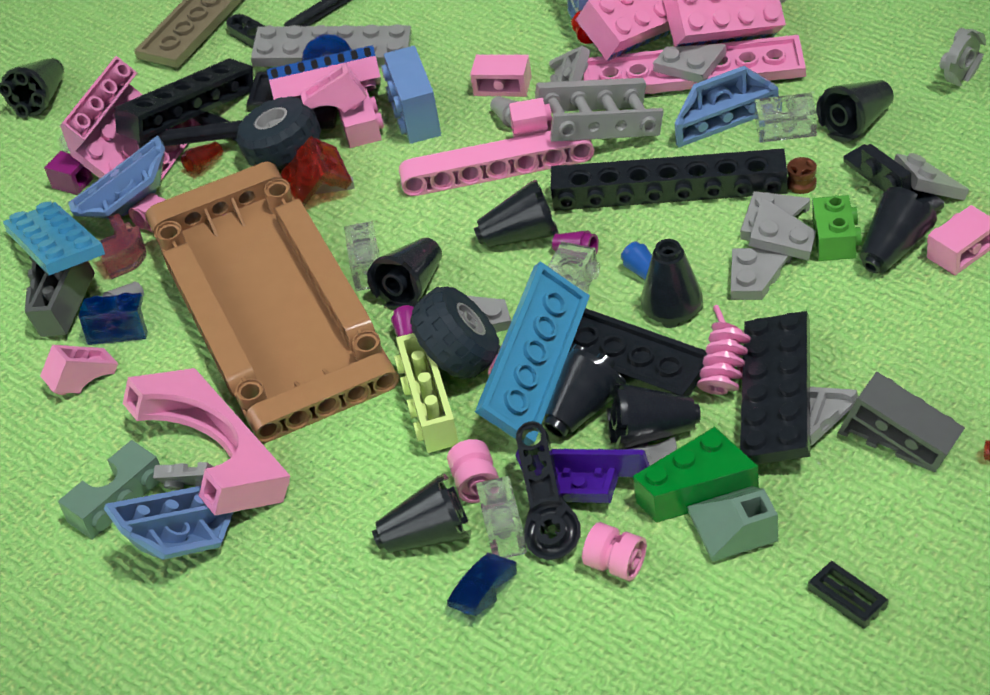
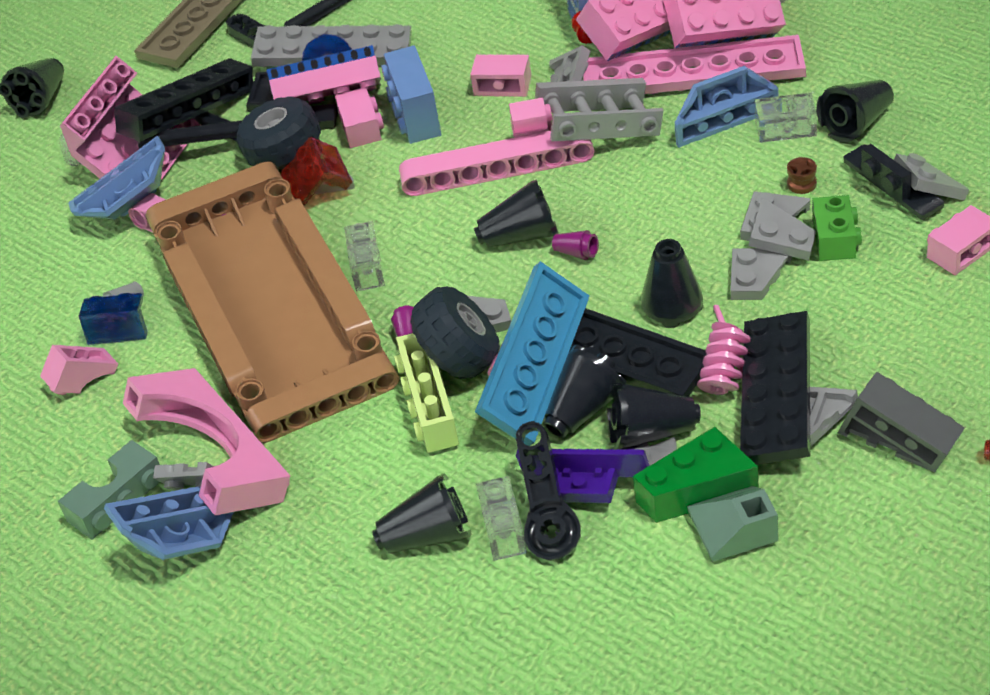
dark azure plate [3,202,105,276] -> none
dark grey wedge [25,257,95,337] -> none
magenta brick [44,151,94,195] -> none
clear pink brick [99,213,147,280] -> none
clear red cone [181,141,223,174] -> none
bright pink arch [300,63,367,112] -> none
black cone [367,237,442,310] -> none
bright pink wheel [447,439,500,503] -> none
clear blue slope [447,553,517,616] -> none
light grey cone [490,96,519,127] -> none
clear brick [548,242,600,294] -> none
black brick [551,148,788,211] -> none
bright pink wheel [582,522,647,581] -> none
blue cone [621,242,652,280] -> none
light grey wing [653,44,726,83] -> none
black tile [808,560,889,629] -> none
black cone [860,187,937,273] -> none
light grey plate [939,28,986,86] -> none

